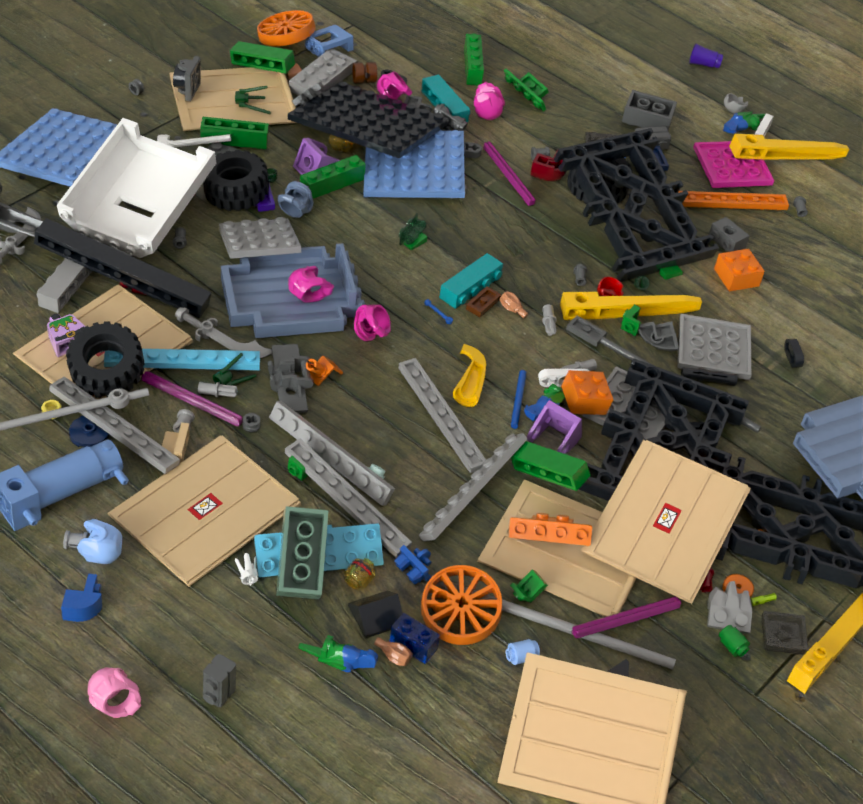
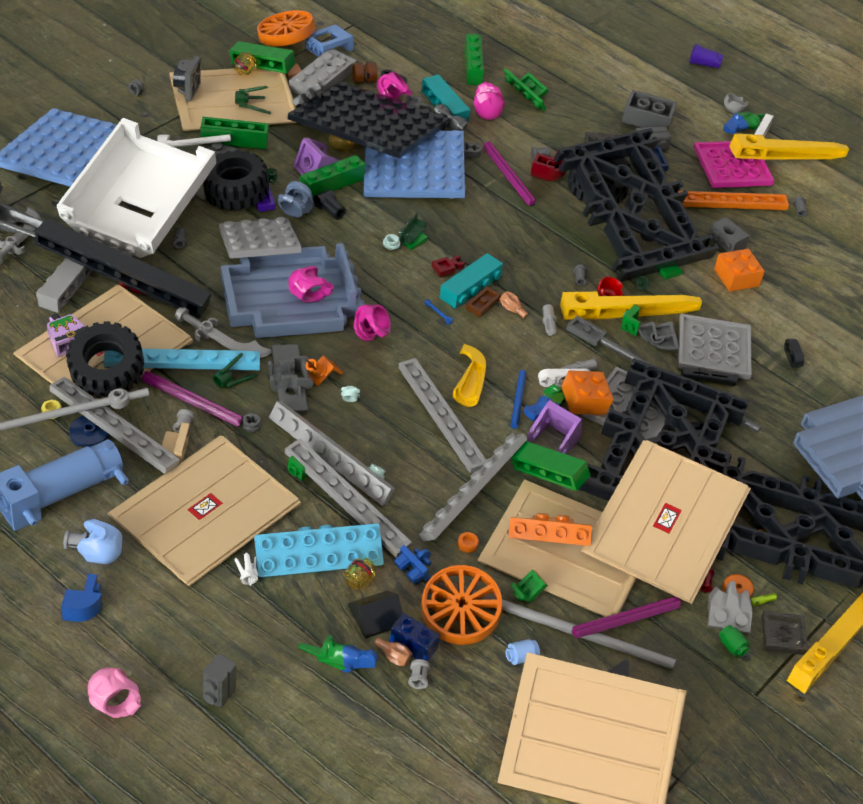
light grey axle [198,382,238,397] -> none
sand green brick [276,506,329,599] -> none
none -> clear yellow head [234,52,257,76]
none -> black piece [313,189,346,220]
none -> light aqua plate [341,386,360,402]
none -> light aqua plate [383,234,400,250]
none -> light grey bush [408,659,431,689]
none -> dark red plate [432,255,465,277]
none -> orange tile [458,532,479,553]

